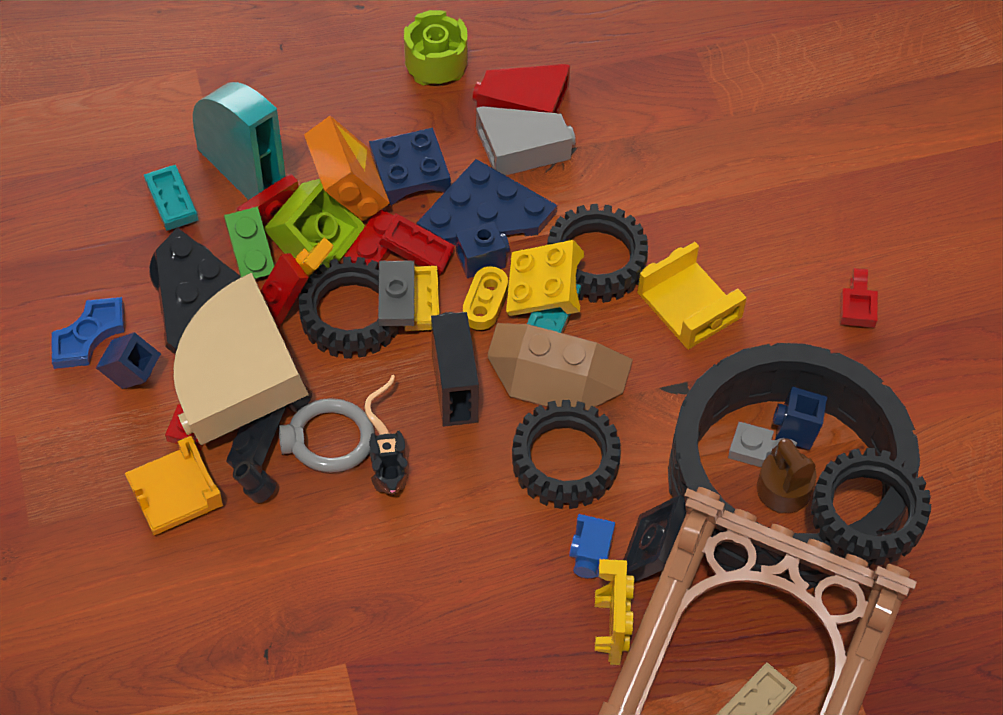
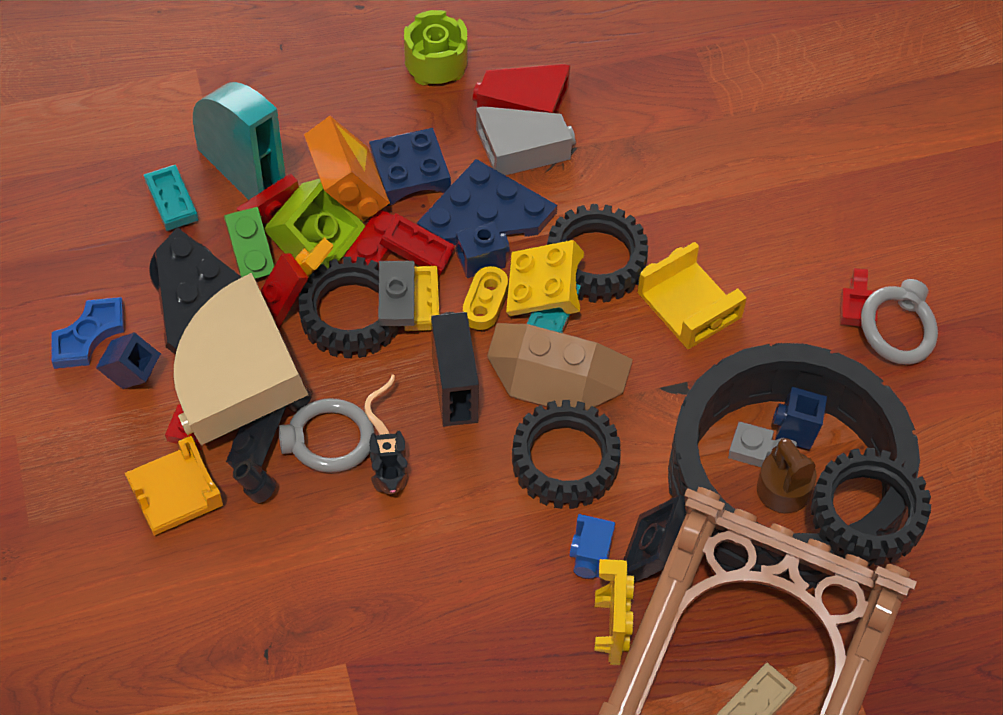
none -> light grey piece [861,279,938,365]

